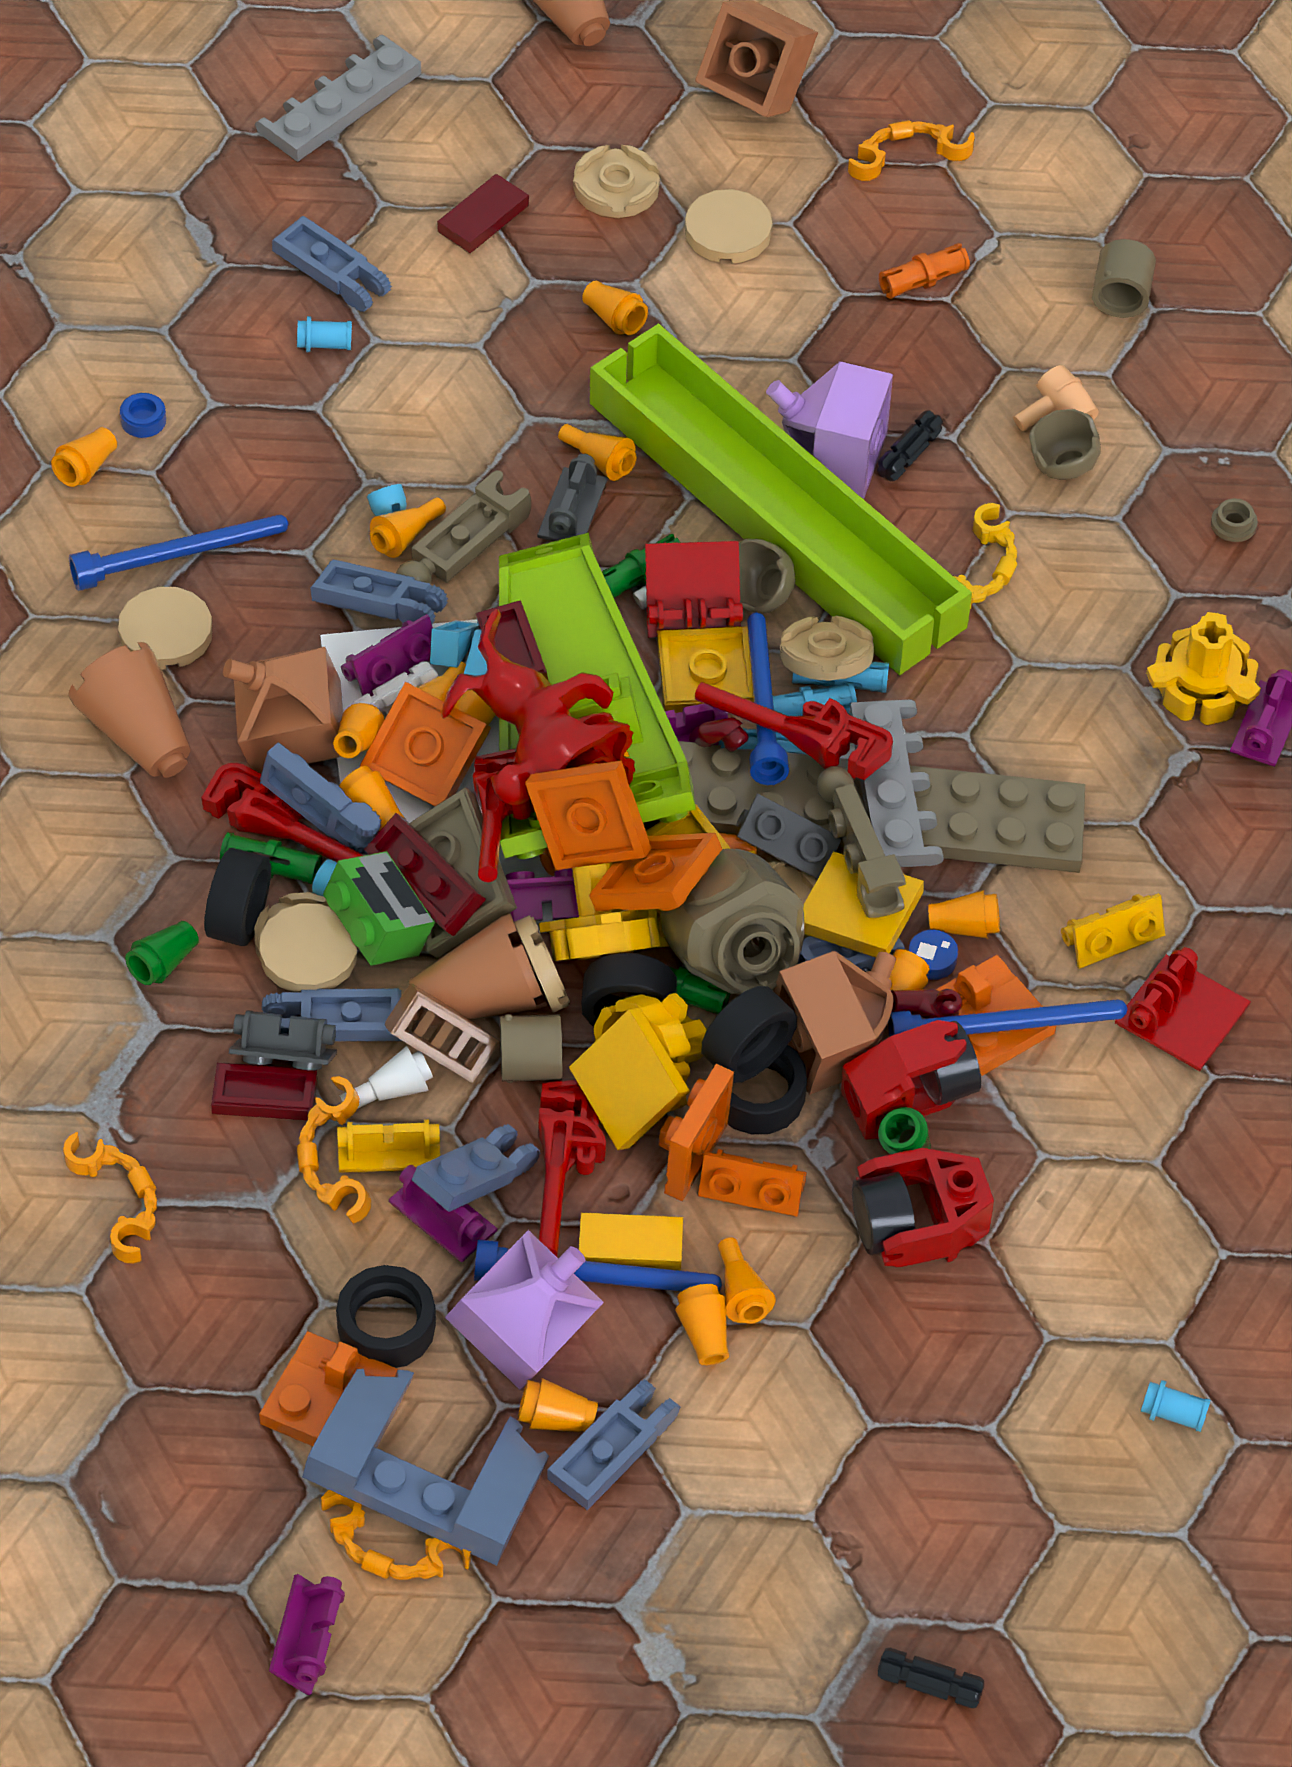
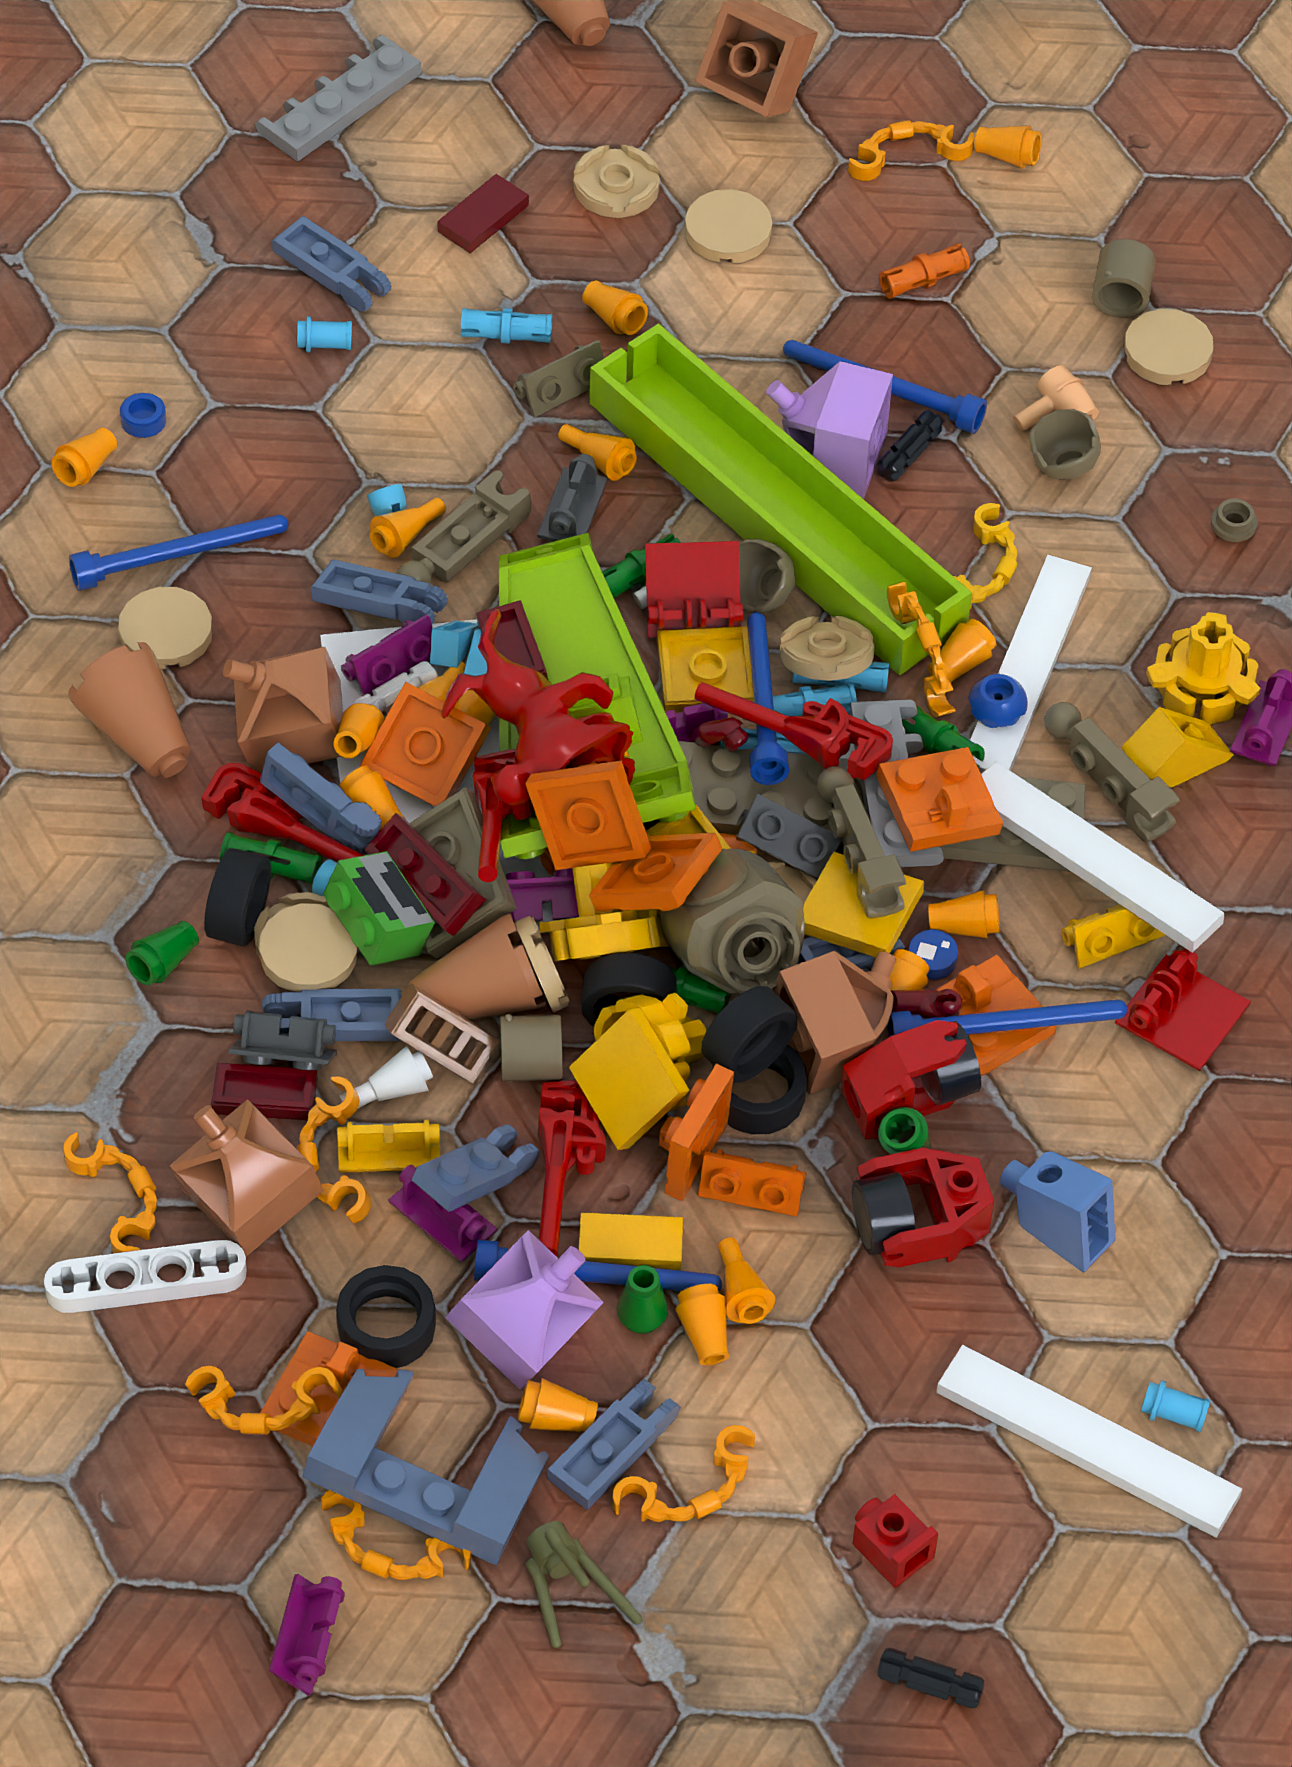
none -> white beam [44,1240,247,1313]
none -> nougat piece [169,1099,324,1257]
none -> light orange piece [185,1366,342,1434]
none -> medium azure pin [461,308,553,344]
none -> dark tan hinge [513,340,604,418]
none -> olive plant [525,1521,642,1648]
none -> light orange piece [612,1425,755,1522]
none -> green cone [616,1265,668,1334]
none -> blue piece [783,340,987,434]
none -> red brick [852,1494,938,1588]
none -> orange hinge [876,747,1003,852]
none -> light orange piece [887,582,956,718]
none -> green pin [902,706,985,768]
none -> light orange cone [928,619,996,683]
none -> white tile [936,1345,1242,1538]
none -> blue plate [968,674,1028,728]
none -> white tile [970,555,1092,773]
none -> light orange cone [975,125,1042,169]
none -> white tile [981,761,1224,953]
none -> medium blue torso [1000,1151,1116,1273]
none -> dark tan plate [1044,702,1180,842]
none -> yellow slope [1121,707,1234,788]
none -> tan tile [1124,309,1213,385]

